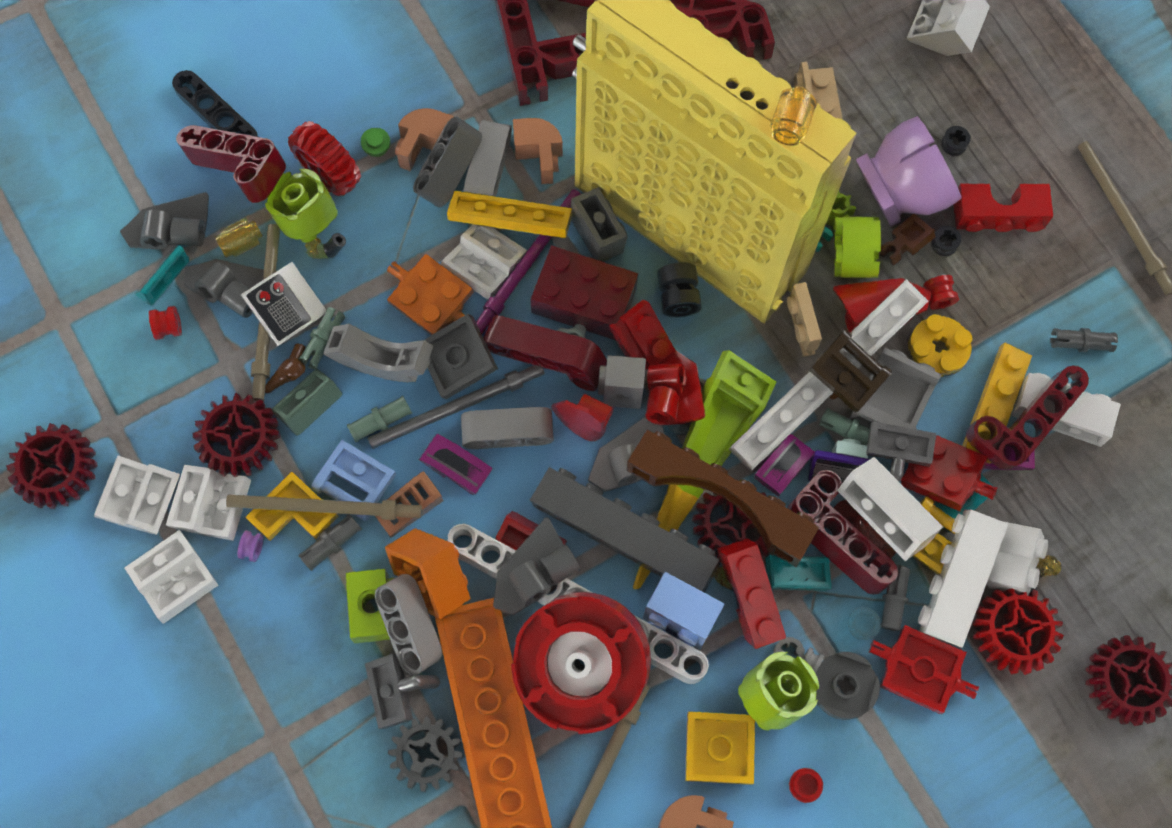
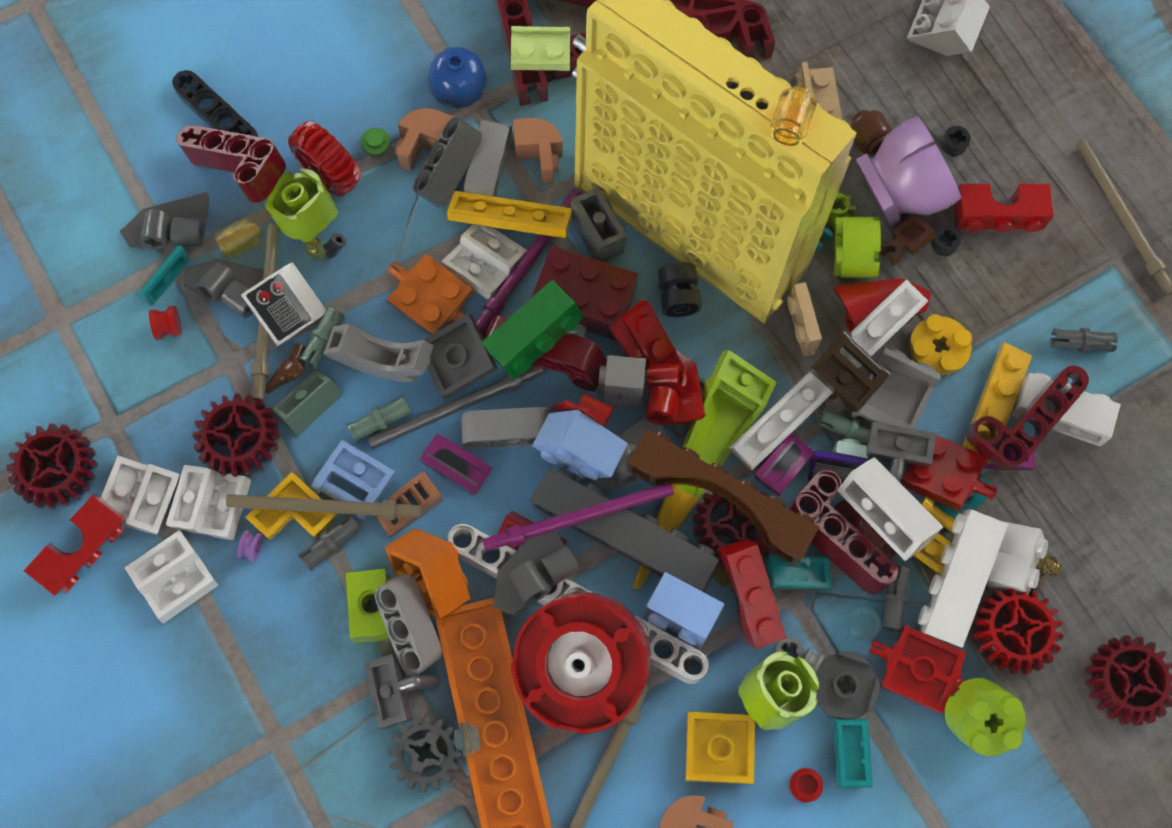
red wheel [923,275,960,310] -> none
none -> red arch [23,493,126,596]
none -> blue cylinder [428,47,487,108]
none -> clear light blue plate [454,722,480,757]
none -> green brick [481,280,584,380]
none -> magenta bar [482,482,674,552]
none -> yellowish green plate [511,26,570,71]
none -> light blue brick [532,410,628,480]
none -> teal plate [833,719,873,789]
none -> reddish brown head [850,110,892,155]
none -> lime brick [945,678,1026,756]

